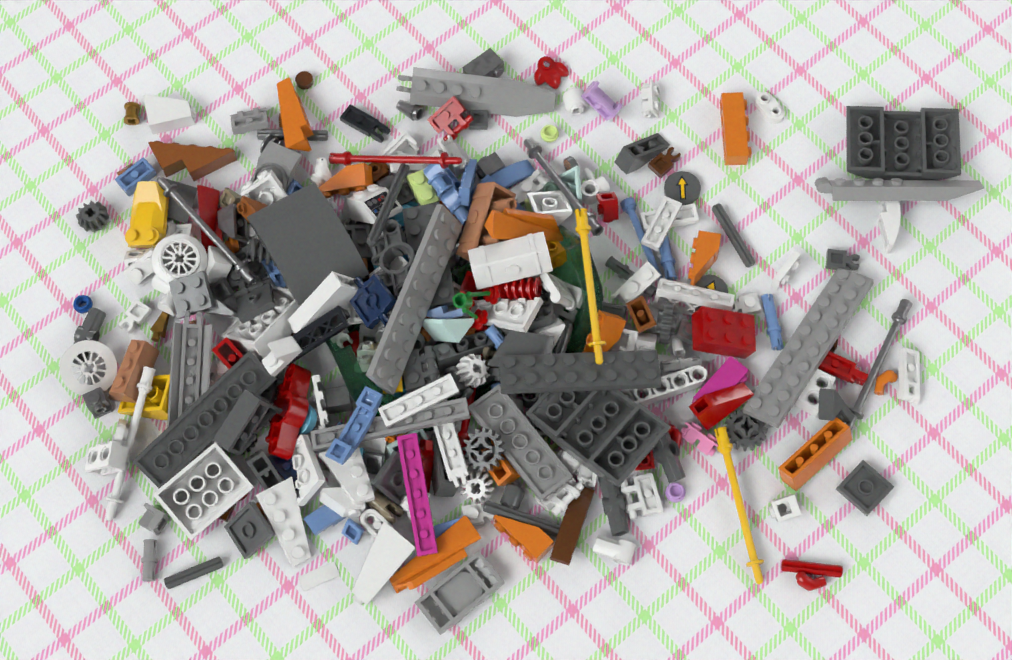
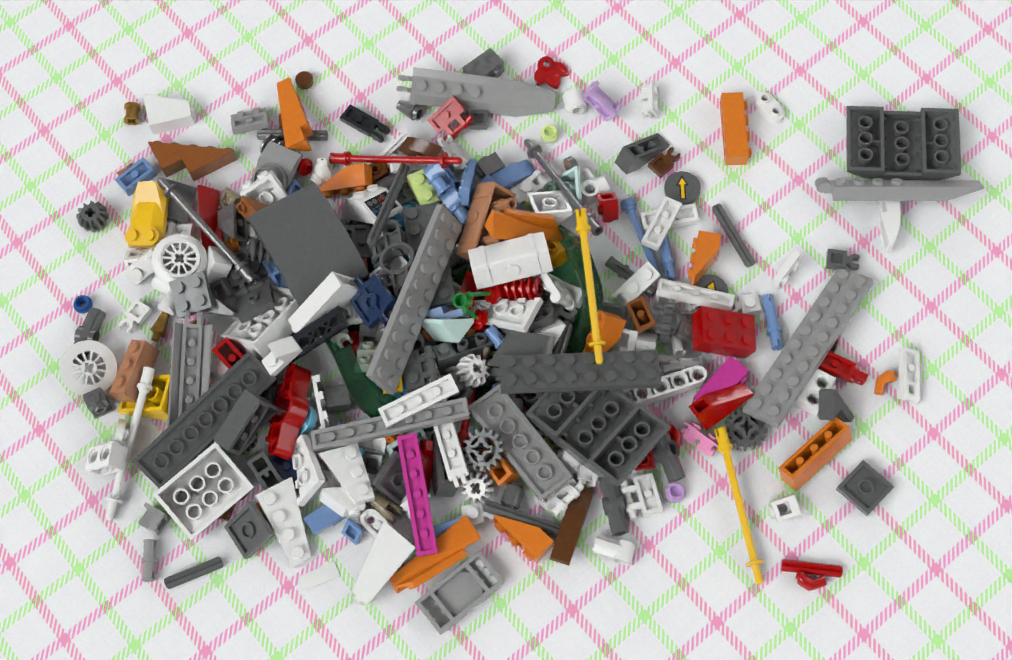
medium blue slope [325,386,383,465] -> none
flat silver bar [846,299,913,430] -> none
none -> red plate [297,158,313,176]
none -> reddish brown slope [399,137,442,157]

